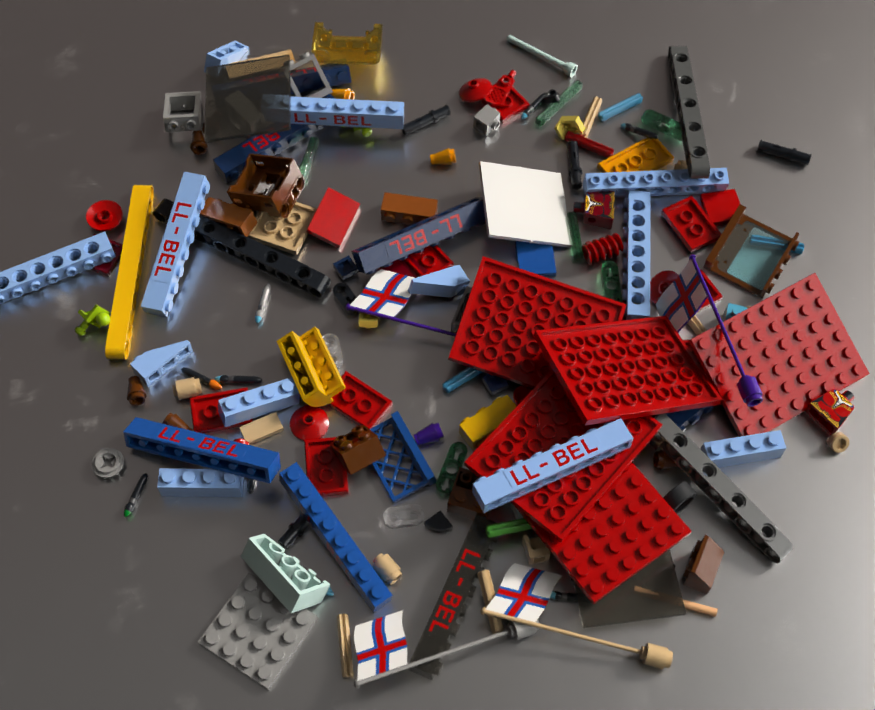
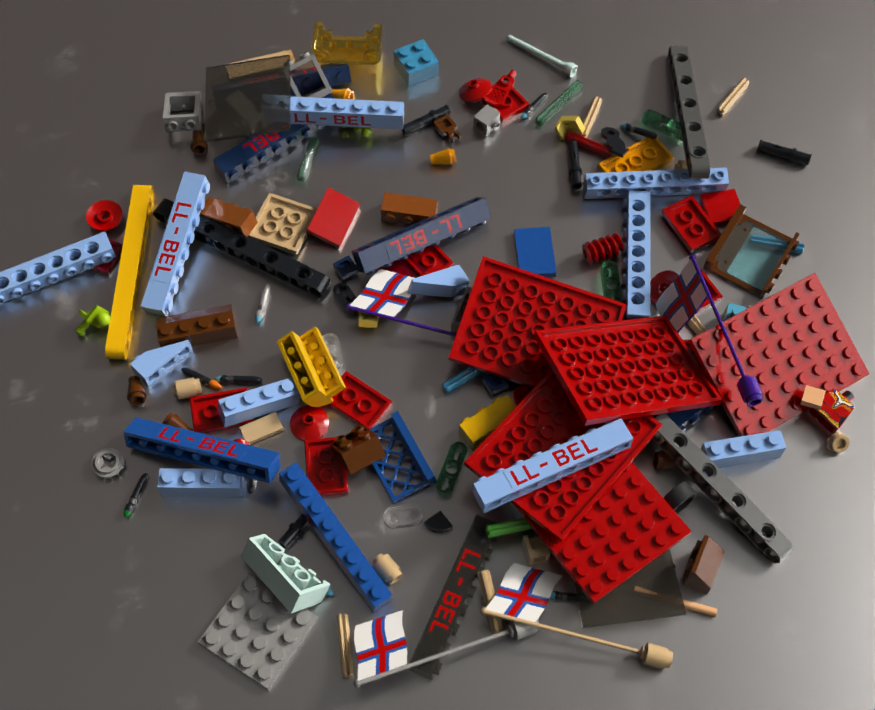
light blue slope [204,41,249,78] -> none
reddish brown piece [227,153,305,218] -> none
dark purple cone [414,423,444,445] -> none
reddish brown slope [447,467,490,524] -> none
white piece [479,161,572,248] -> none
black tile [542,89,560,104] -> none
clear green axle [567,212,584,260] -> none
dark red torso [573,191,615,230] -> none
dark azure axle [598,93,643,122] -> none
none -> reddish brown slope [156,304,238,347]
none -> dark azure brick [393,39,439,87]
none -> reddish brown plate [433,114,461,144]
none -> black brick [601,127,629,158]
none -> tan axle [716,78,749,115]
none -> light nougat tile [801,385,826,410]

